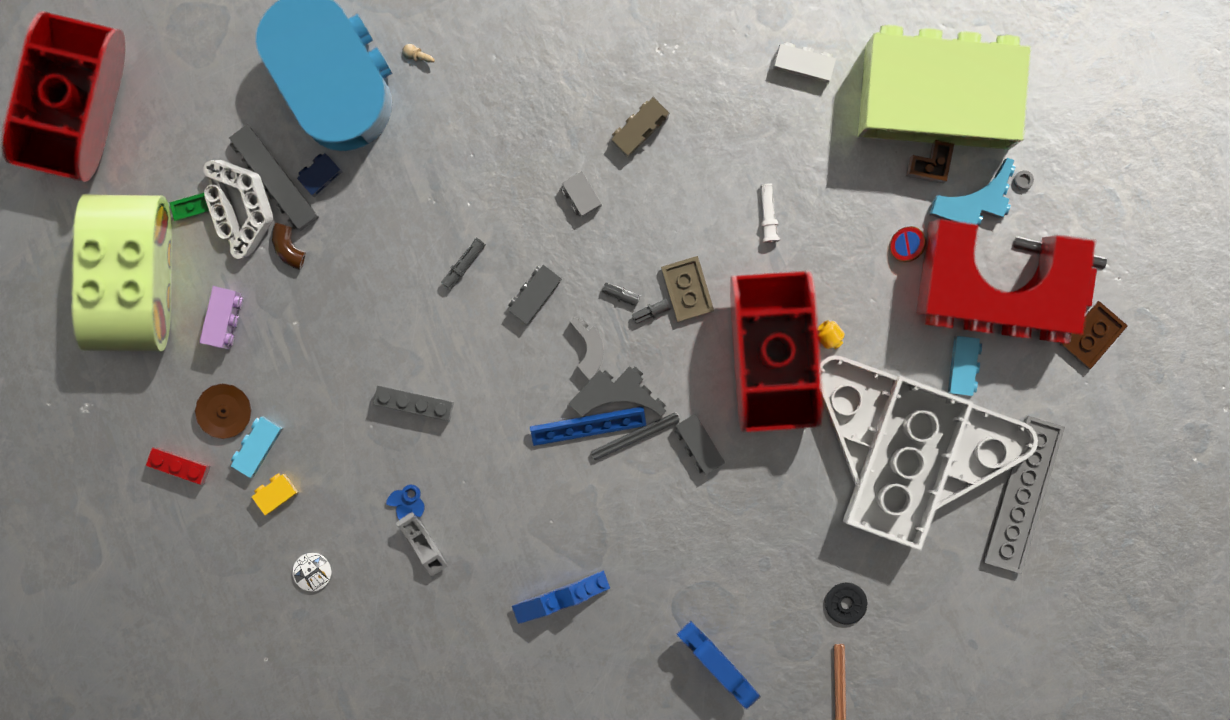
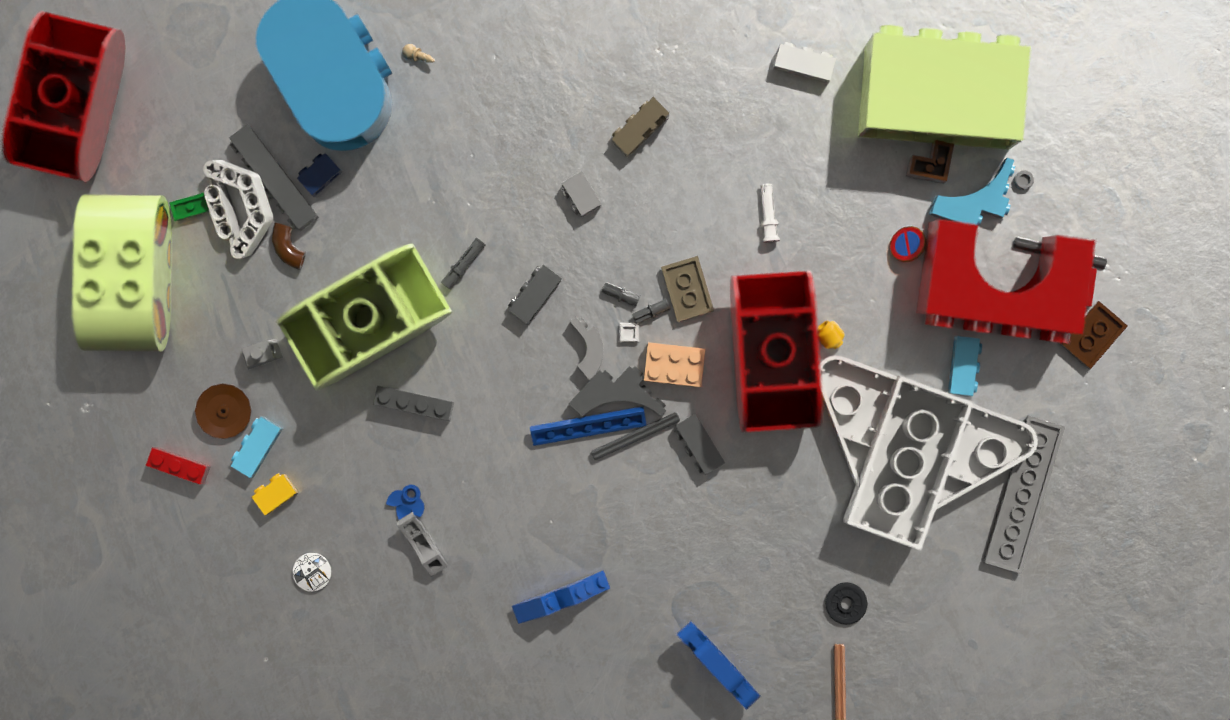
lavender brick [199,286,243,349] -> none
none -> light grey torso [242,339,282,369]
none -> yellowish green brick [277,244,452,390]
none -> white tile [620,323,639,342]
none -> light nougat brick [644,342,706,388]

